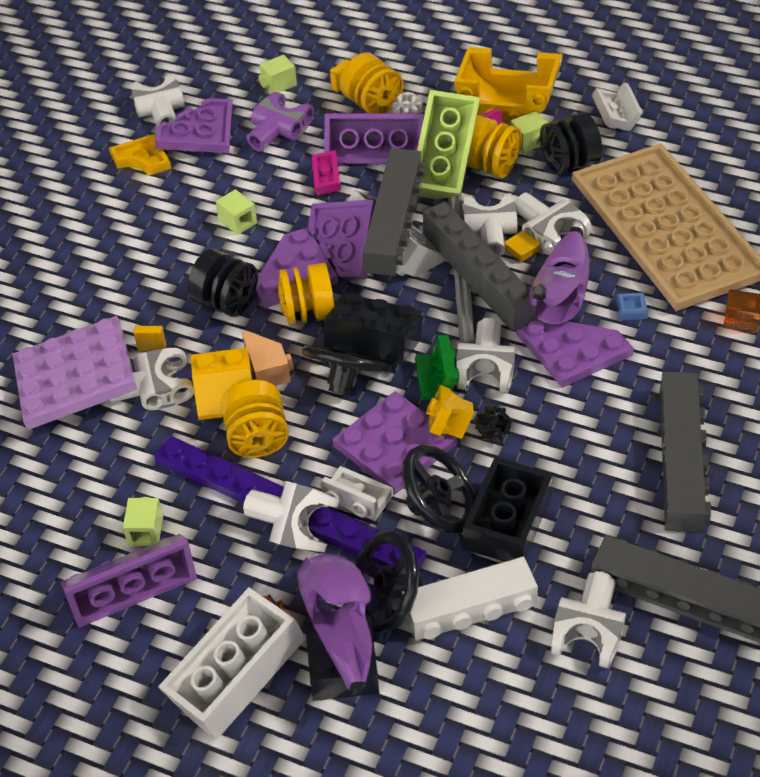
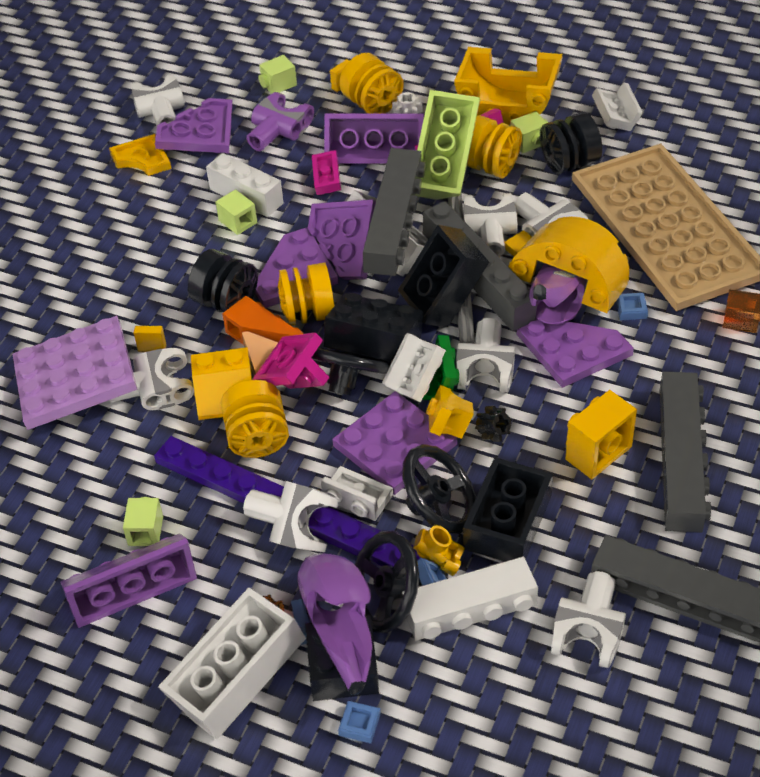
none -> white brick [206,153,284,217]
none -> orange slope [222,296,303,345]
none -> dark pink bracket [252,332,329,389]
none -> medium blue tile [291,599,309,645]
none -> medium blue tile [338,701,381,743]
none -> white bracket [382,333,446,402]
none -> black brick [398,225,489,327]
none -> yellow plate [413,525,464,576]
none -> medium blue tile [417,558,447,586]
none -> yellow cylinder [508,217,629,313]
none -> yellow brick [565,389,637,480]

